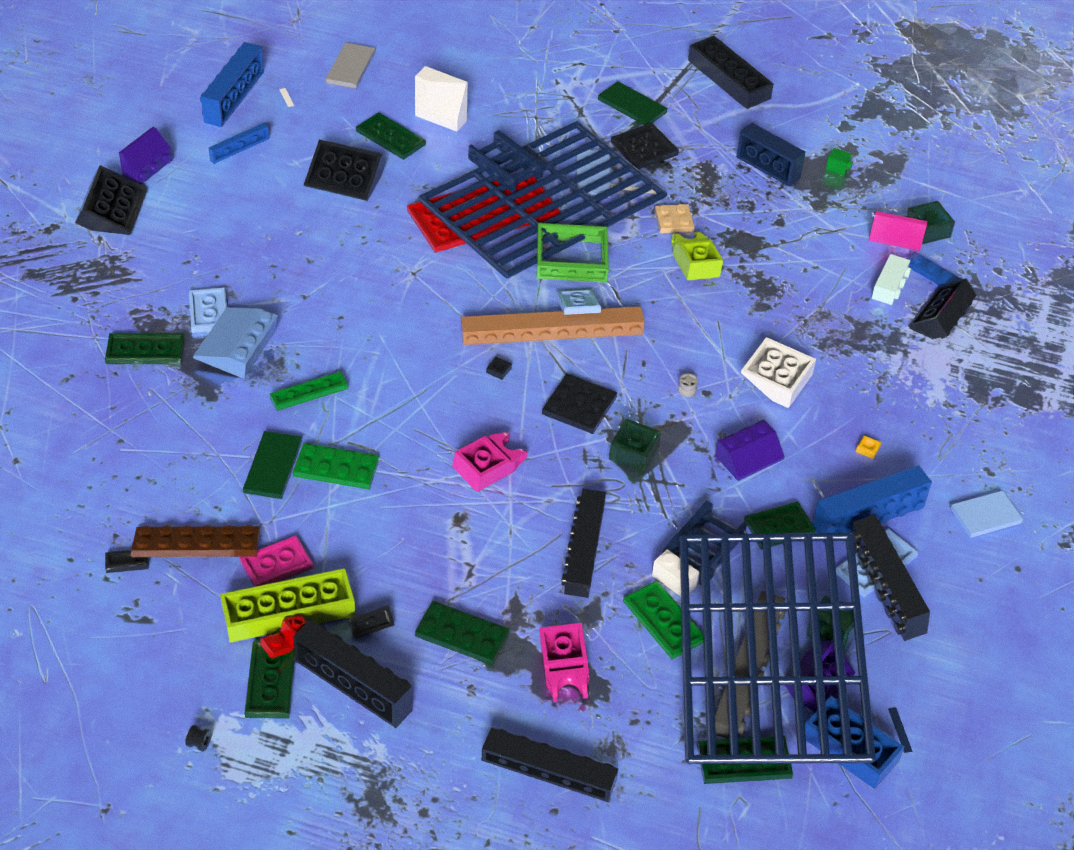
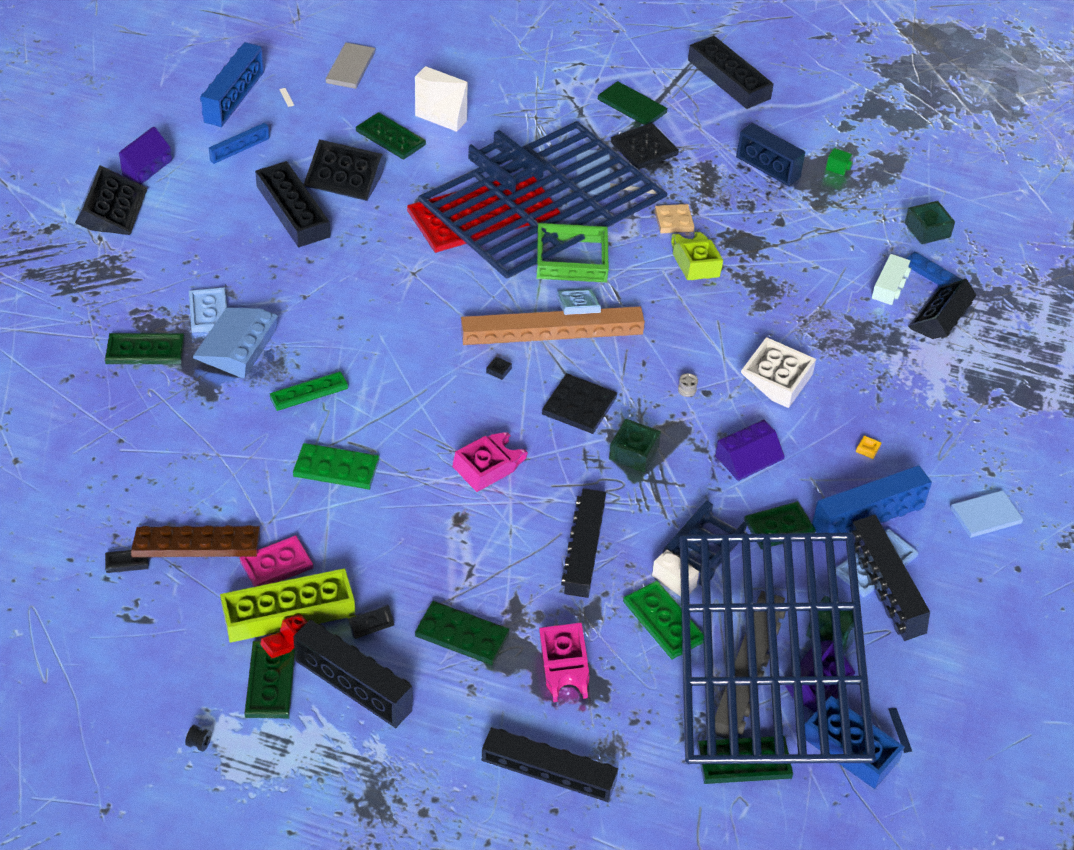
dark green tile [243,431,302,499] -> none
dark pink tile [869,211,927,251] -> none
none -> black brick [255,161,330,248]

